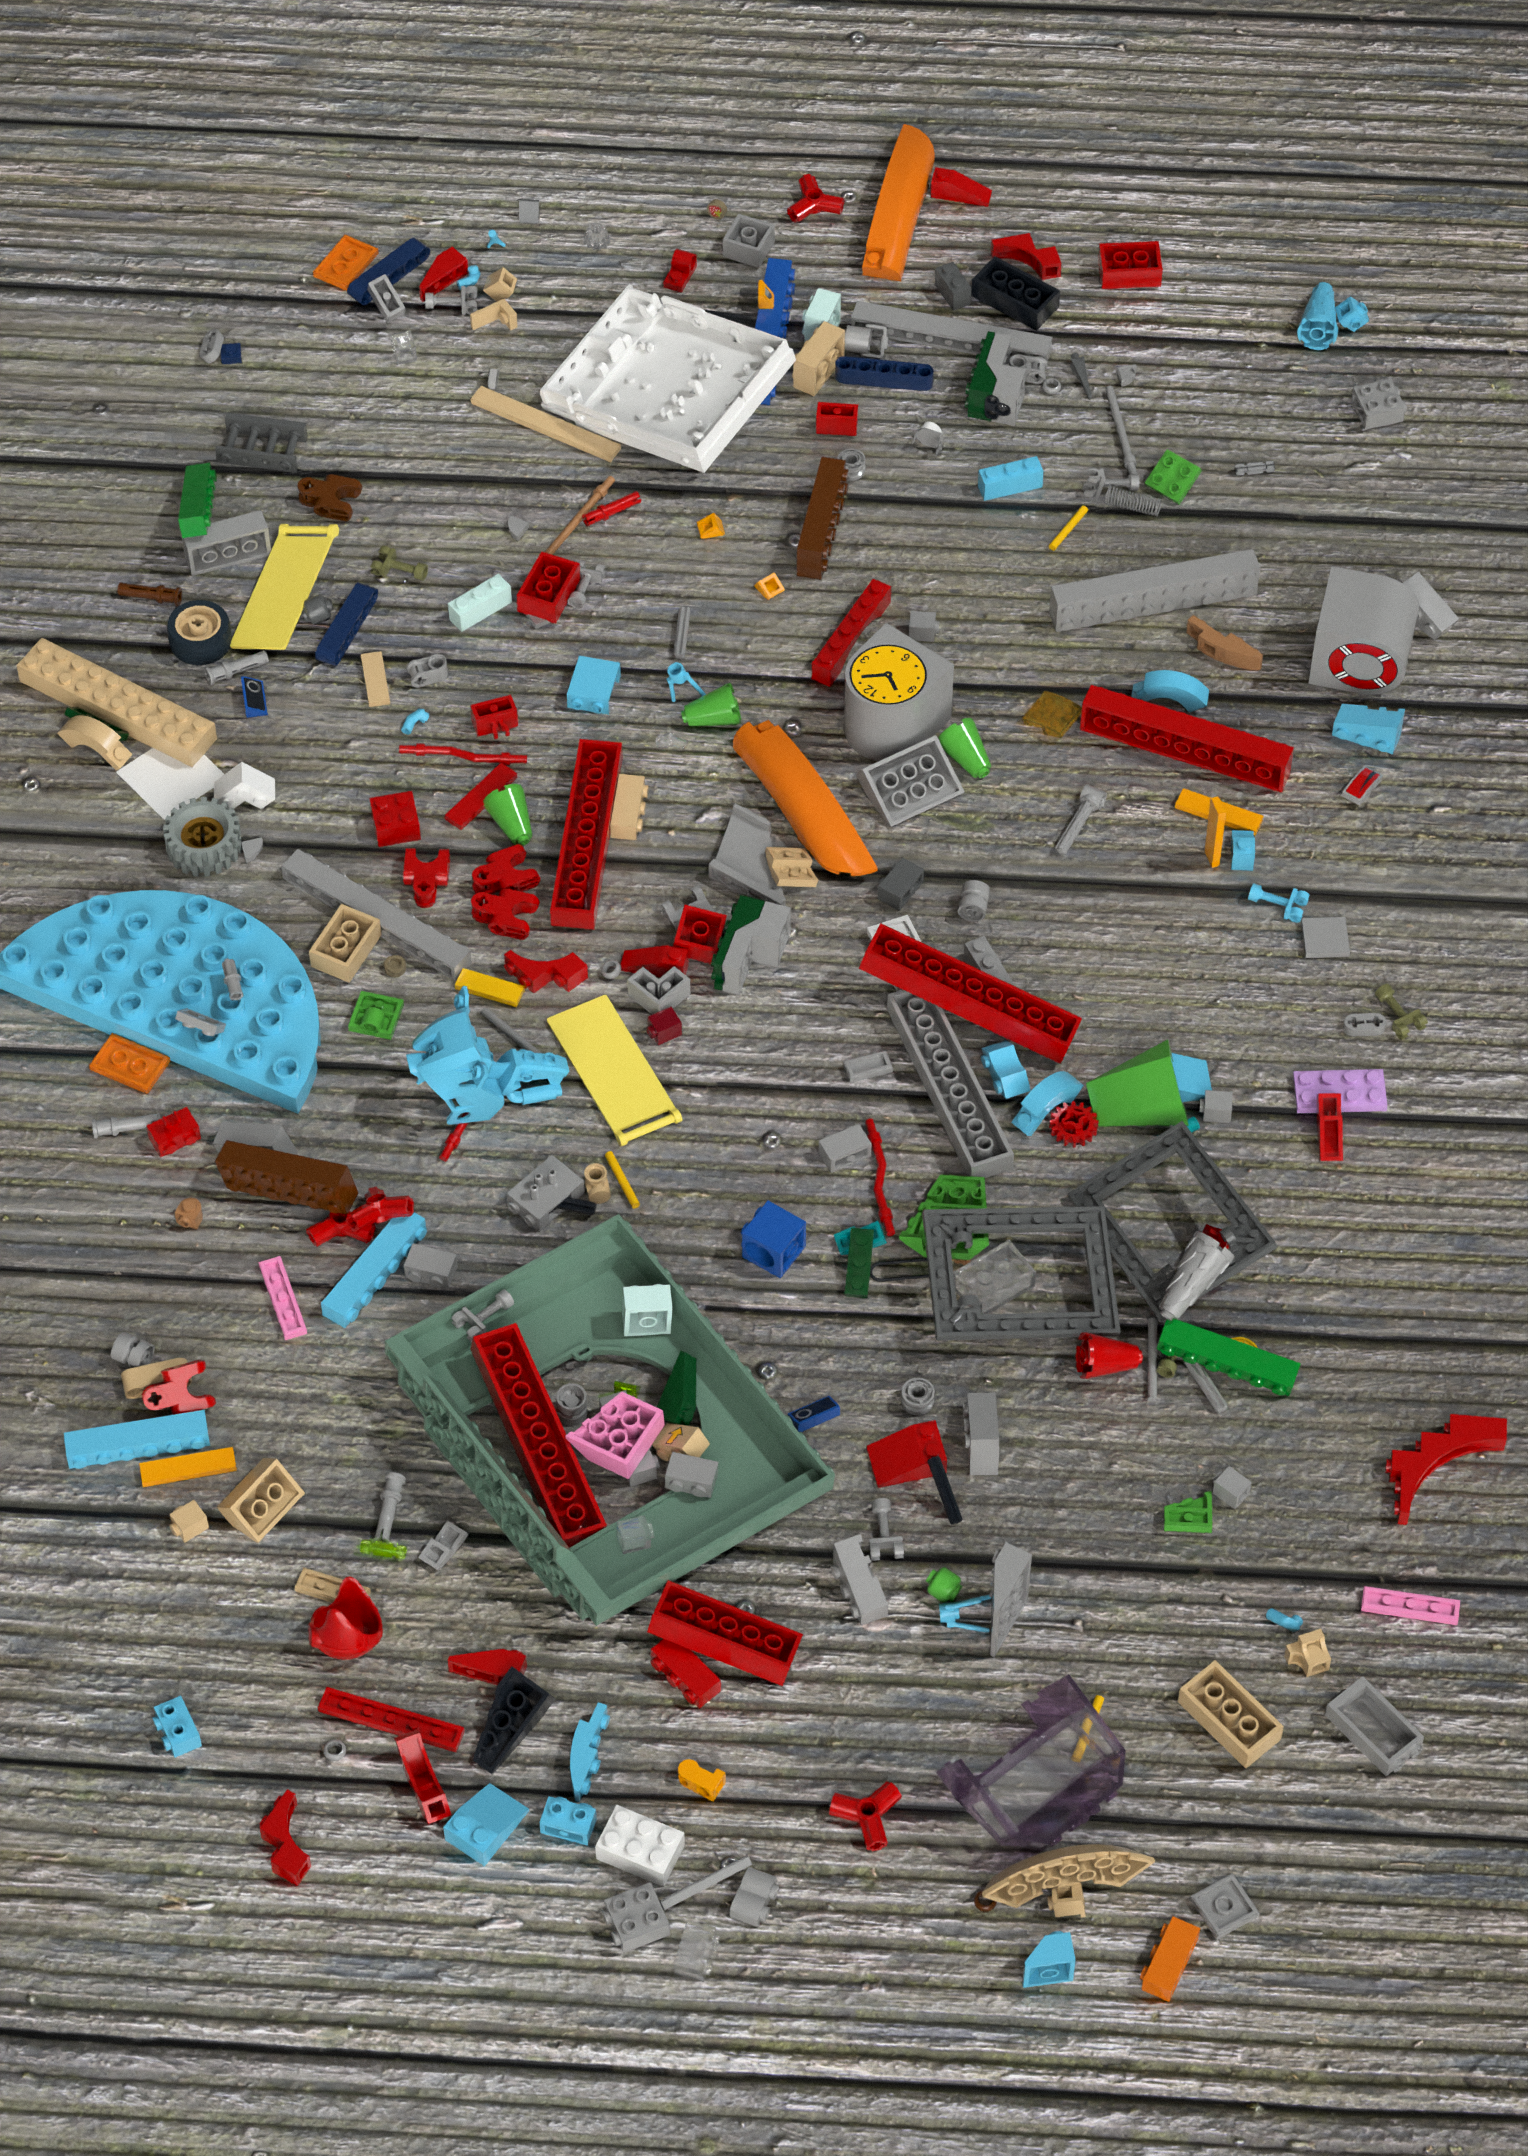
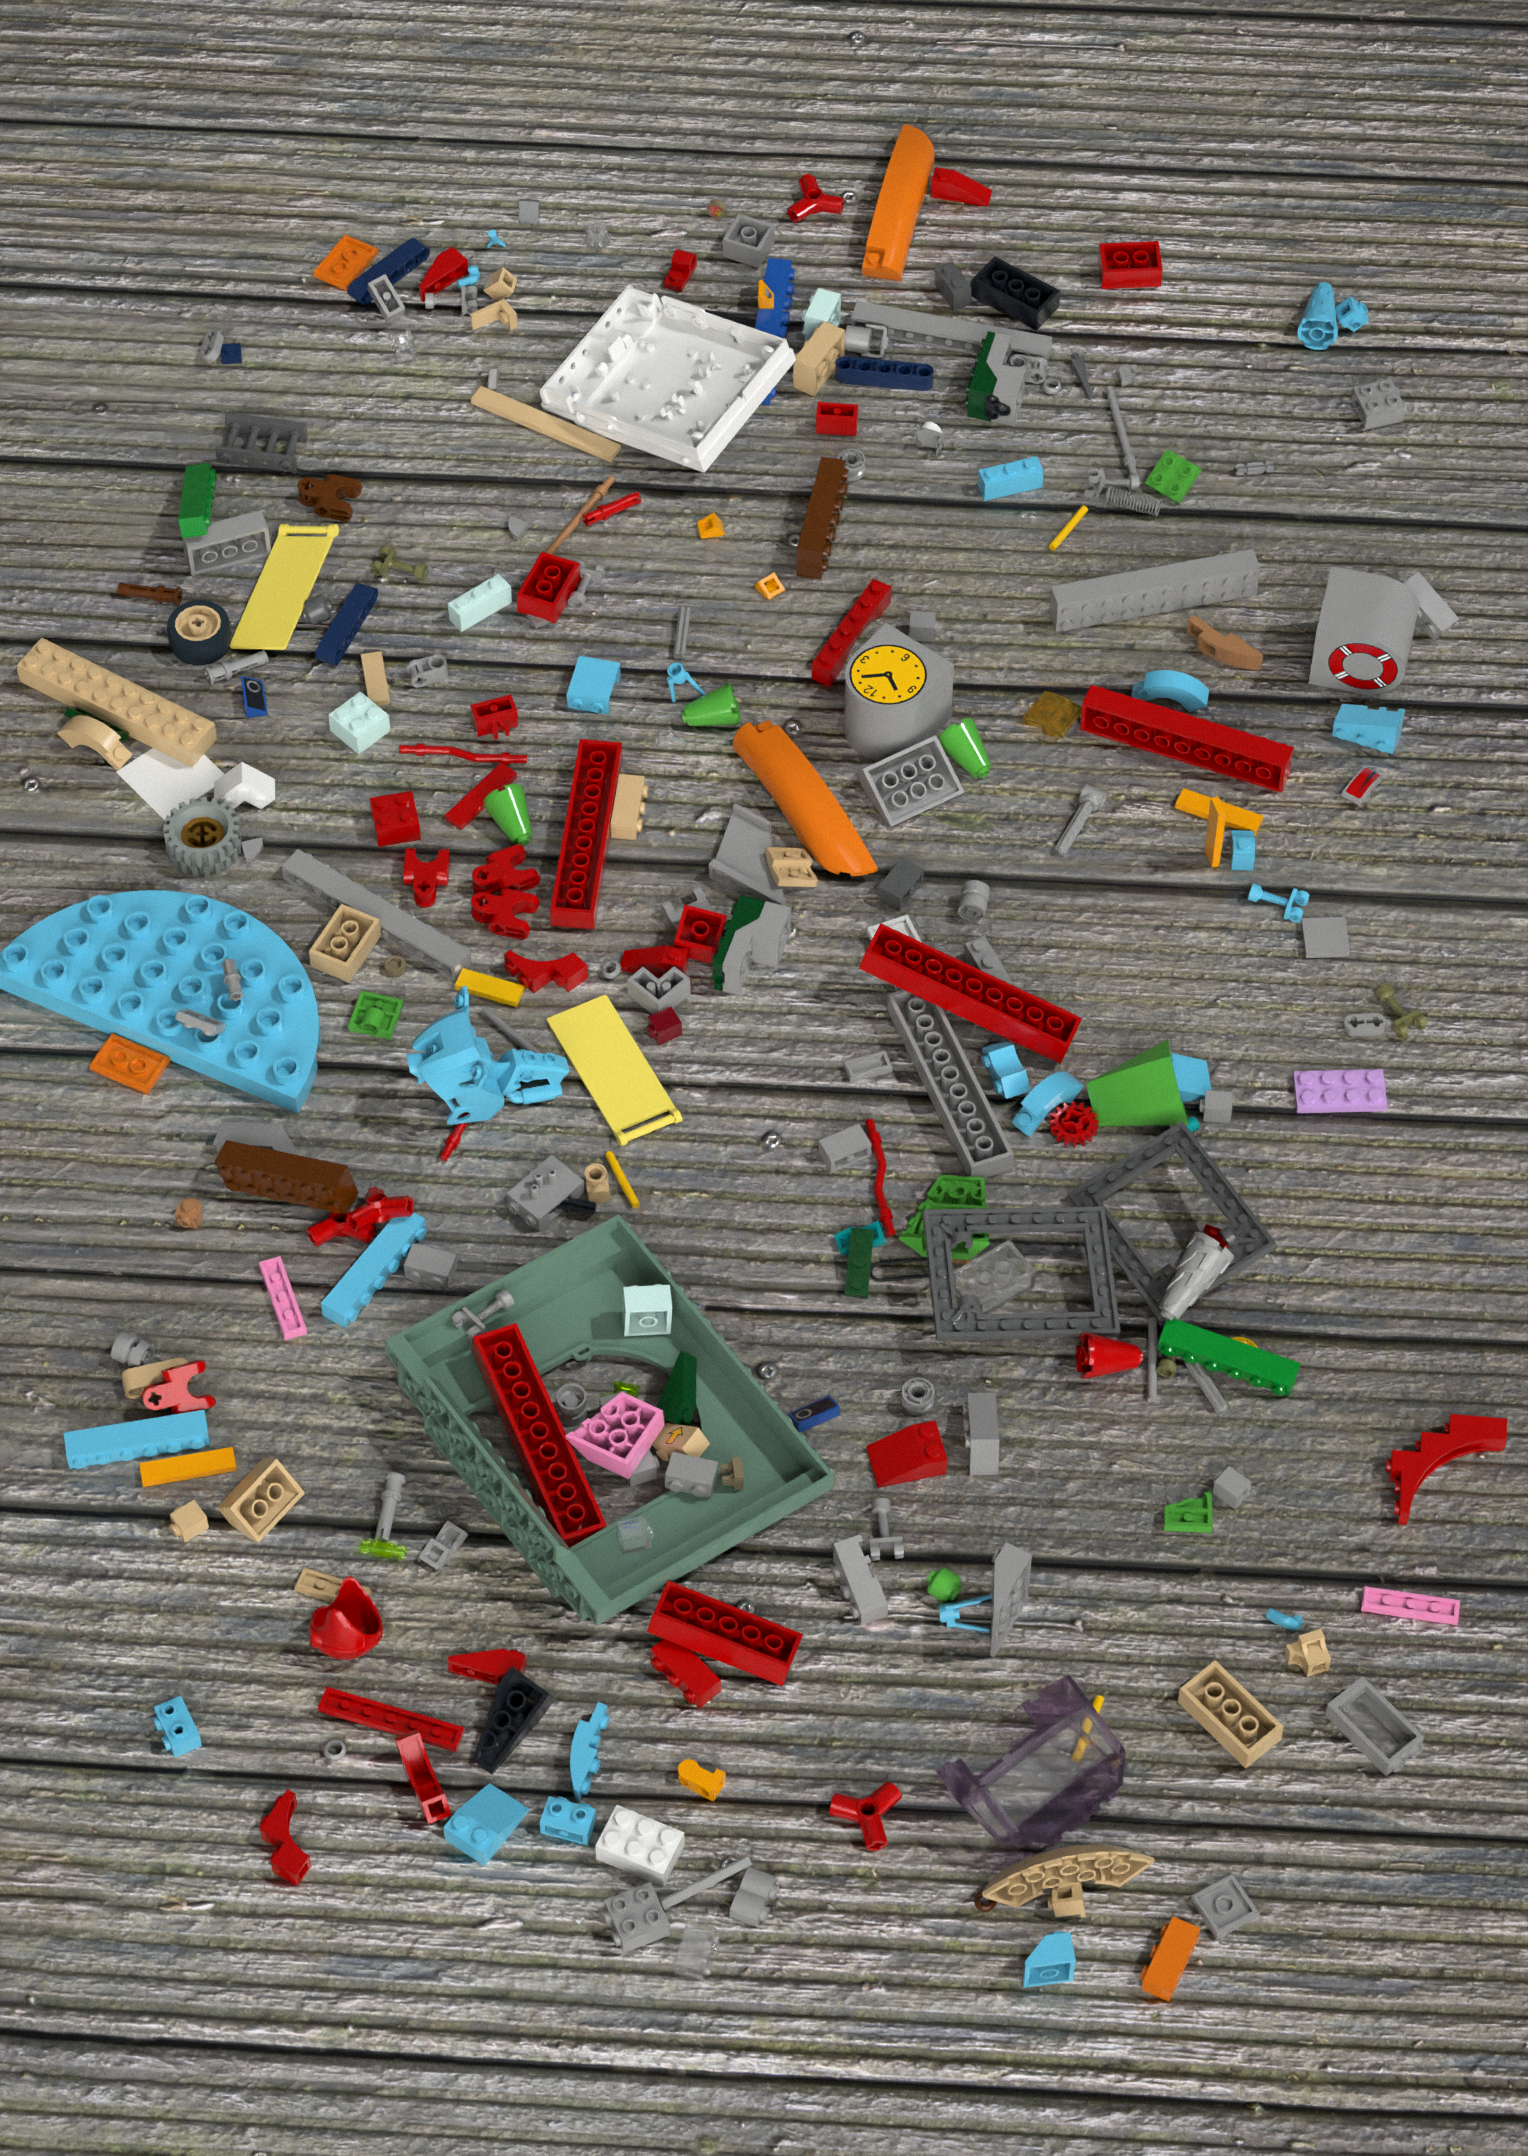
light grey pin [92,1113,160,1139] -> none
red brick [146,1107,201,1157] -> none
medium azure arm [401,709,429,735] -> none
blue brick [741,1201,806,1279] -> none
black axle [927,1456,963,1525] -> none
red arch [991,233,1062,280] -> none
red slope [1316,1093,1343,1161] -> none
none -> light aqua brick [328,692,390,754]
none -> dark tan tile [720,1457,744,1491]

